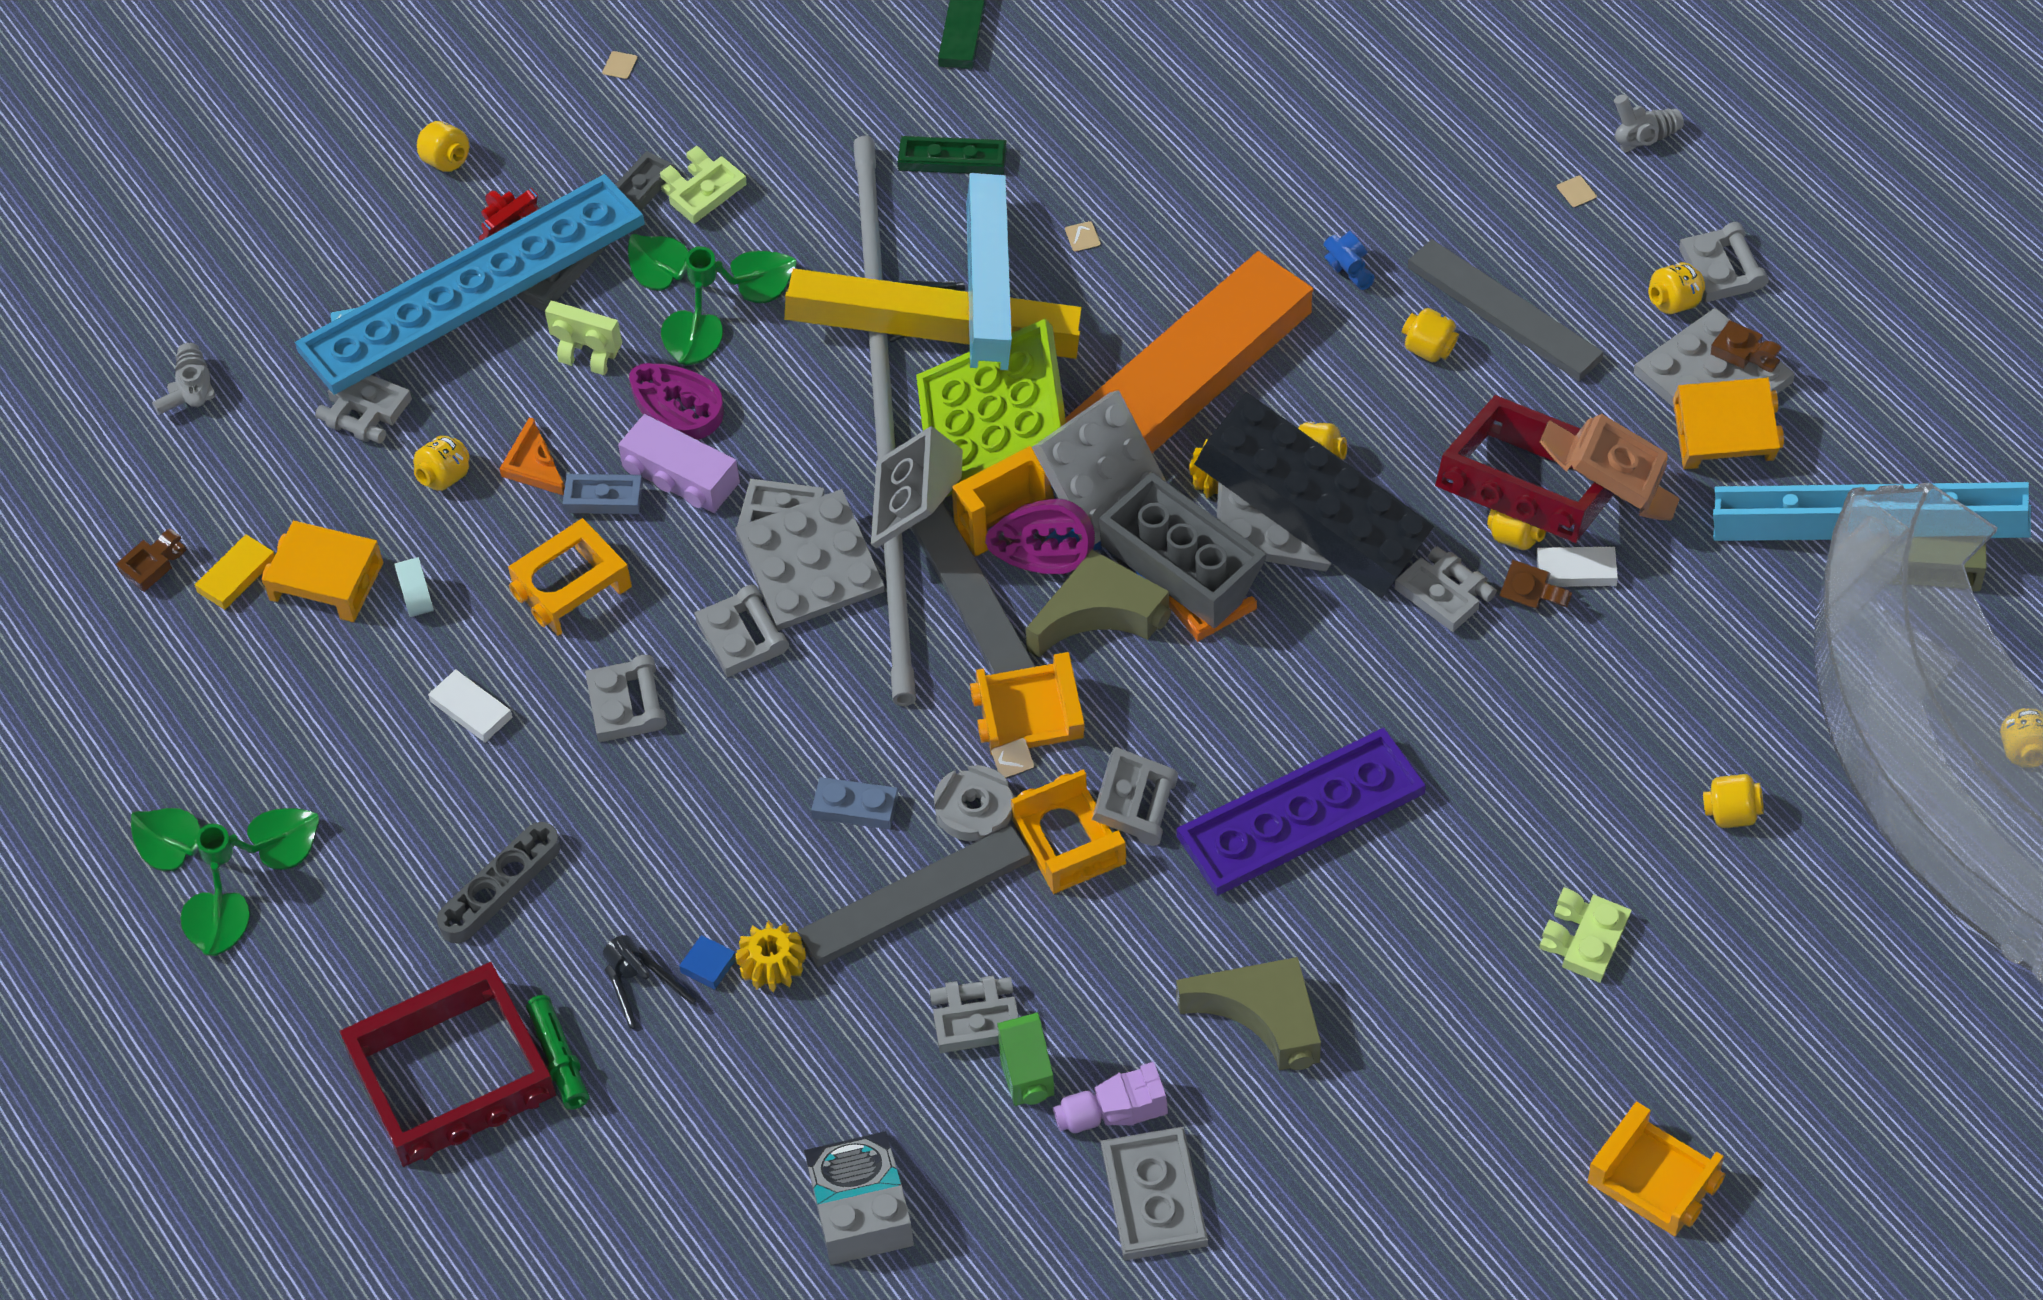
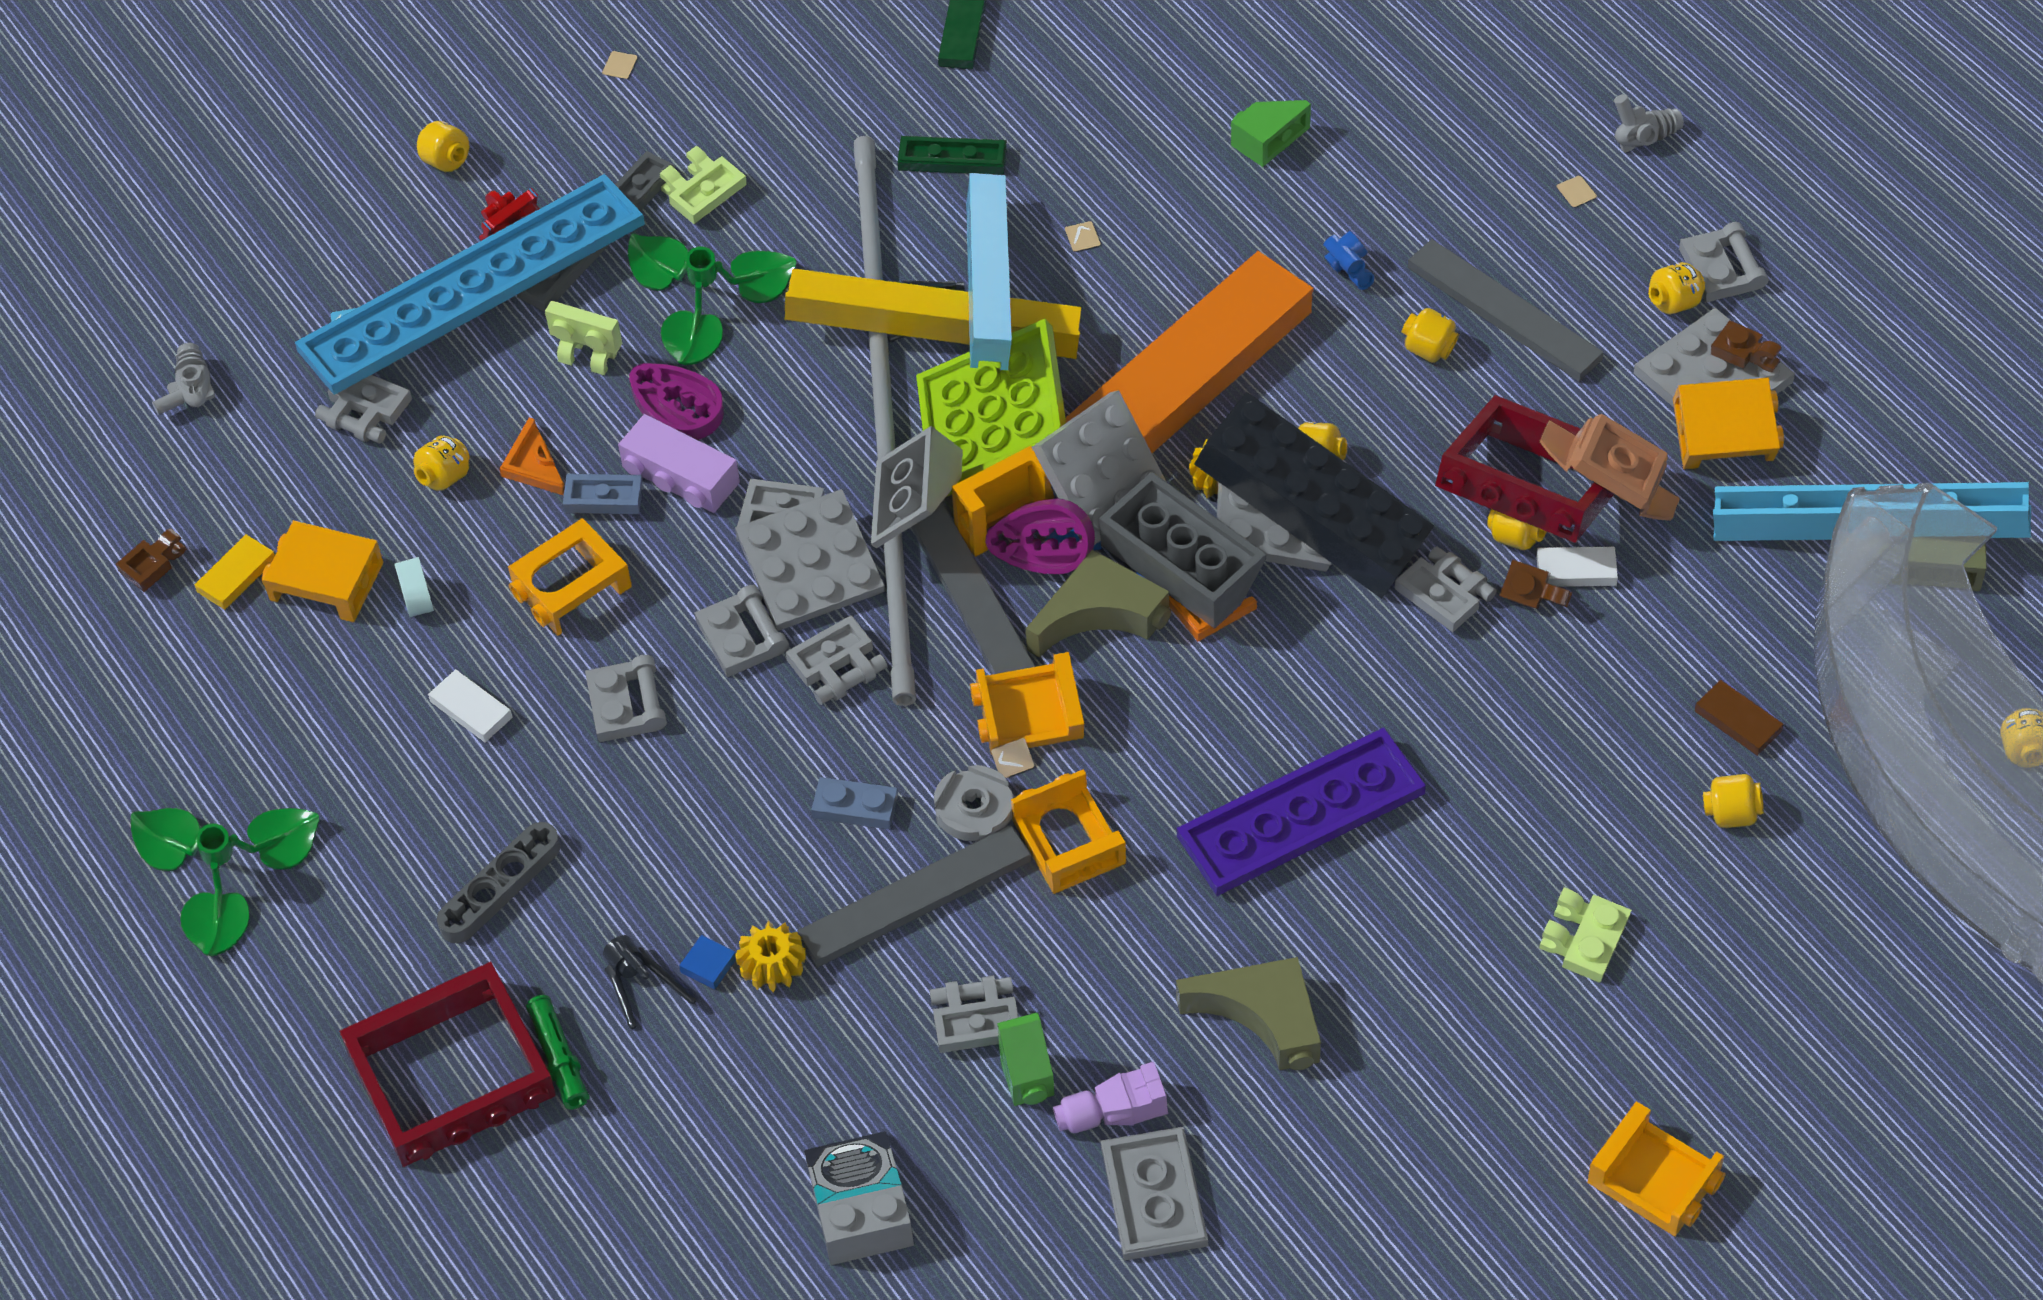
light grey plate [1092,747,1178,846] -> none
none -> light grey plate [786,615,887,705]
none -> bright green slope [1231,100,1311,167]
none -> reddish brown tile [1695,679,1784,756]

